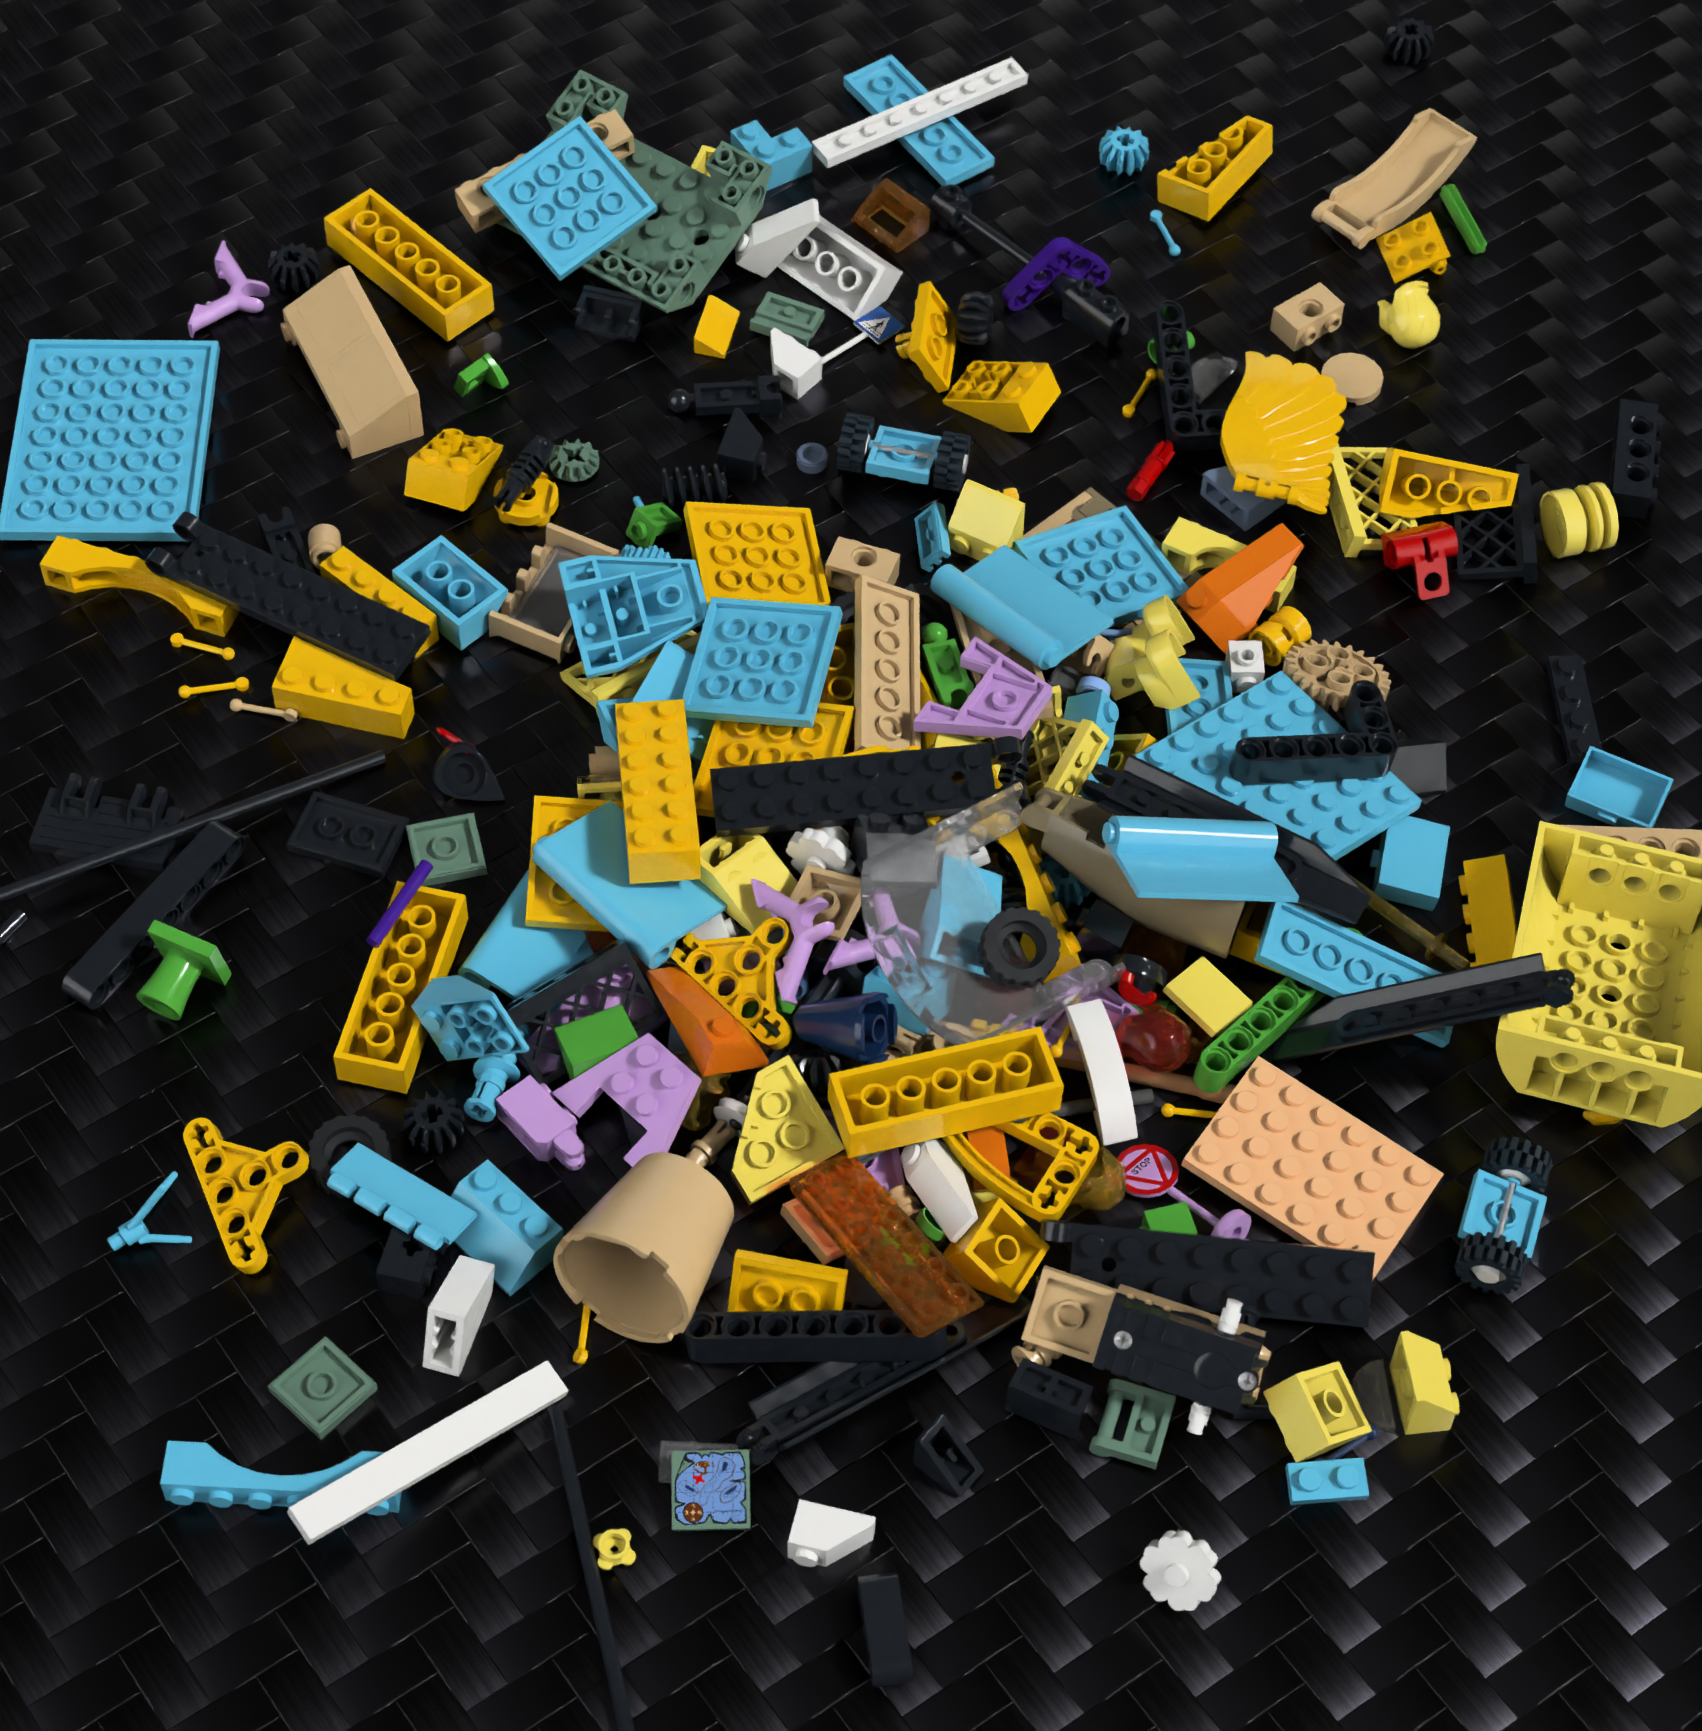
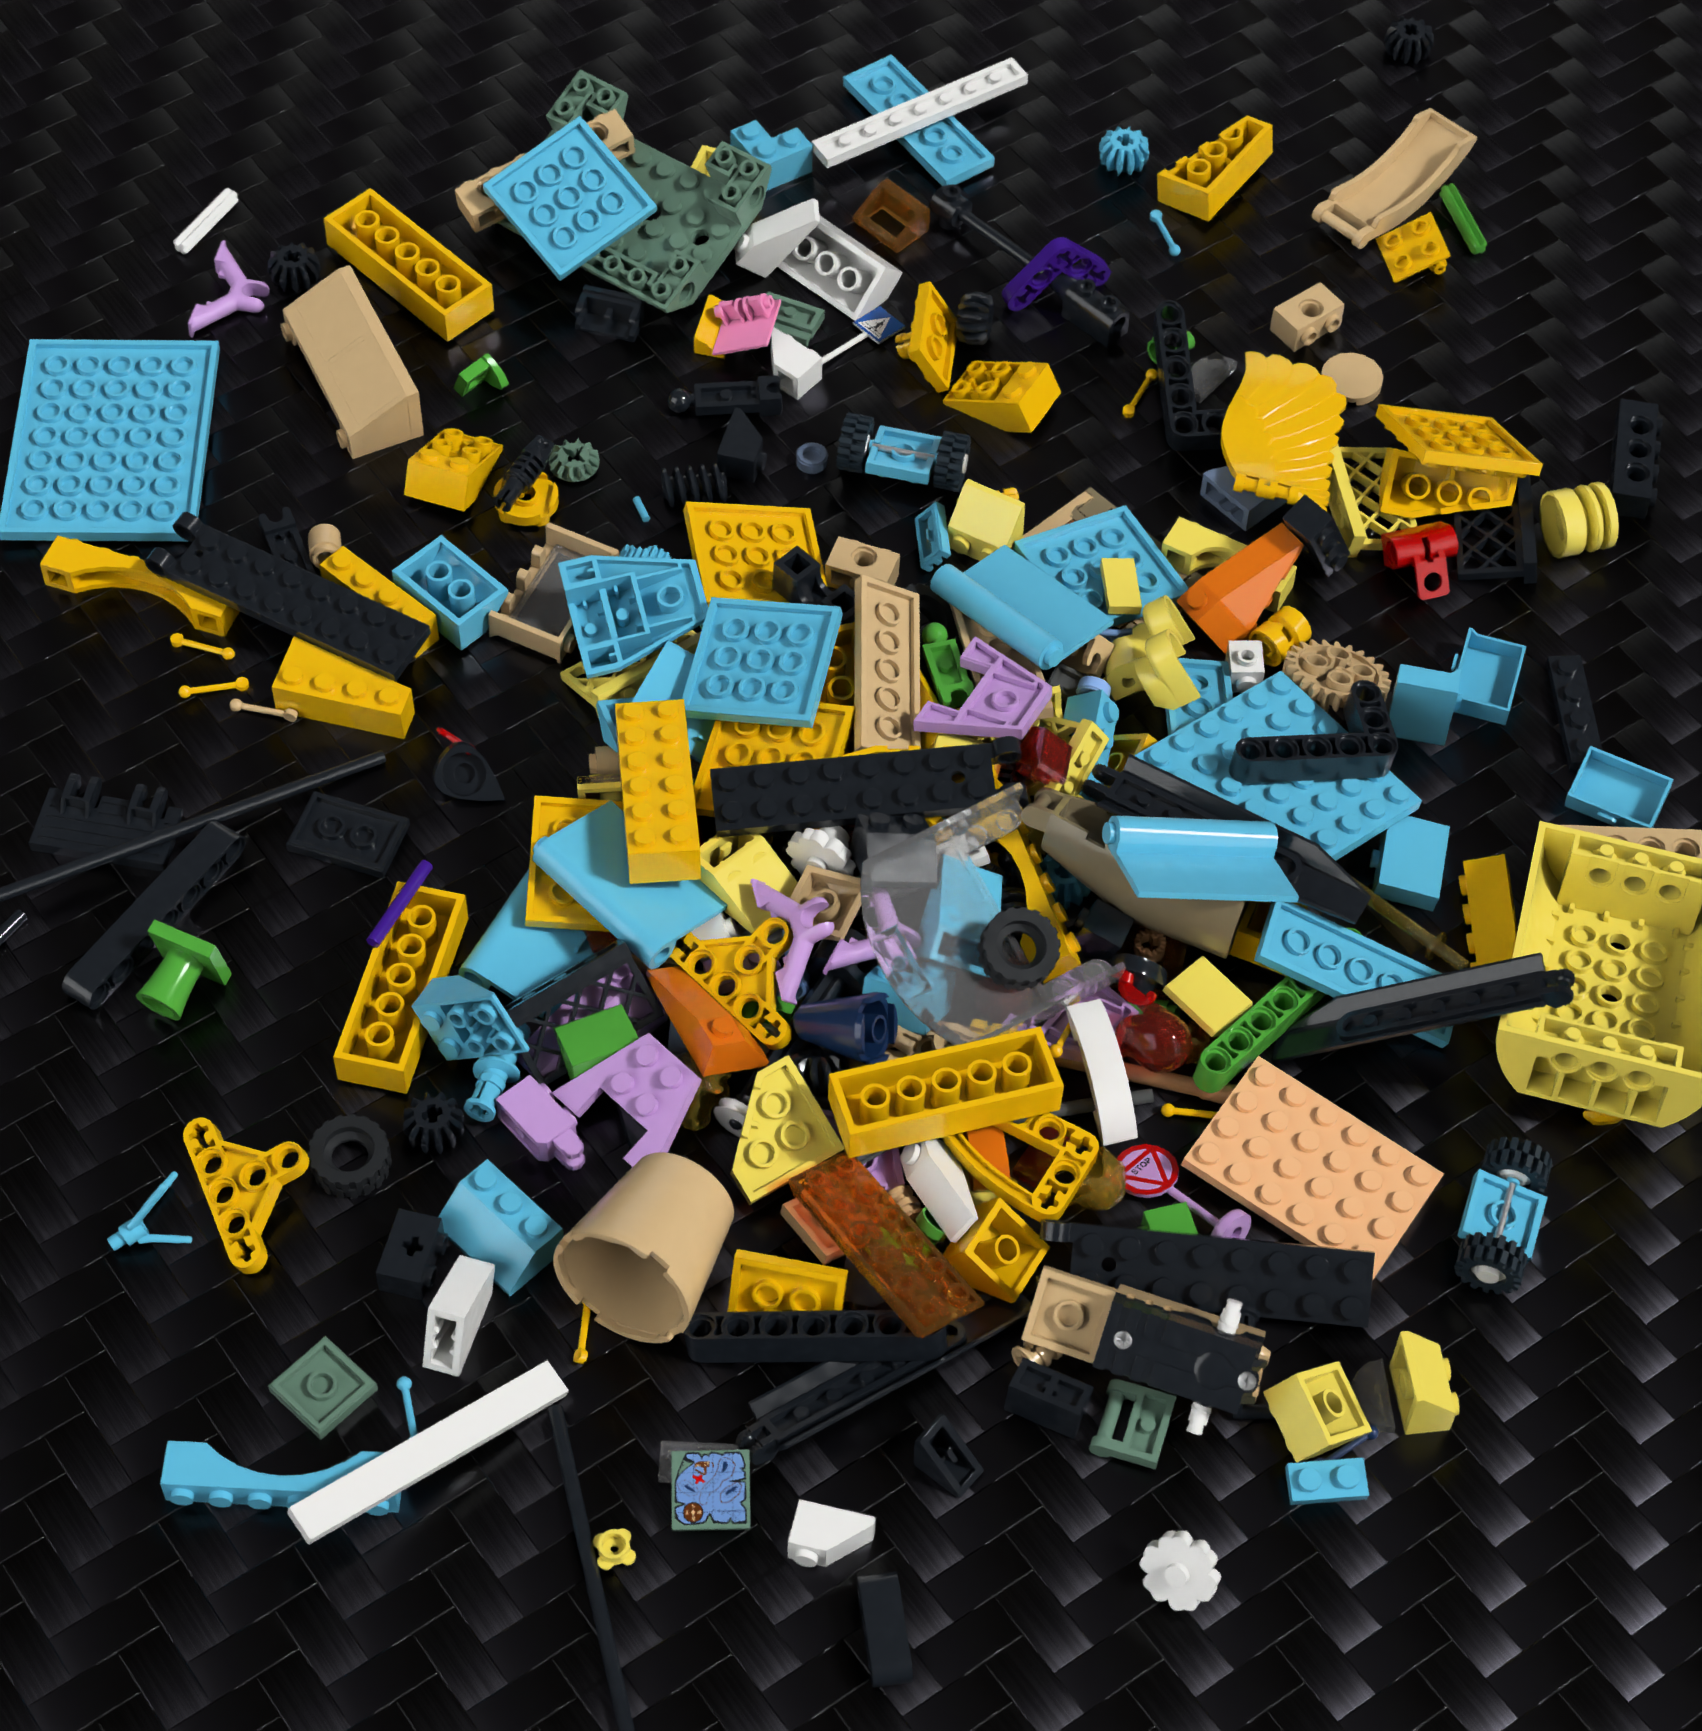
medium azure windscreen [327,1143,477,1251] -> none
sand green tile [406,812,487,887] -> none
bright green bracket [626,502,683,549] -> none
tan pin [684,1119,736,1168] -> none
red piece [1126,440,1175,501] -> none
light yellow hair [1378,281,1440,349] -> none
black slope [1390,738,1447,797] -> none
none -> white axle [173,188,238,254]
none -> medium azure hinge [397,1376,418,1439]
none -> bright pink hinge [712,293,781,356]
none -> black arch [772,545,855,625]
none -> clear red slope [1016,725,1072,786]
none -> light yellow tile [1100,558,1142,614]
none -> medium nougat bush [1134,928,1166,963]
none -> black arch [1282,494,1350,577]
none -> yellow plate [1375,404,1543,478]
none -> medium azure container [1388,664,1462,746]
none -> medium azure container [1451,627,1526,725]

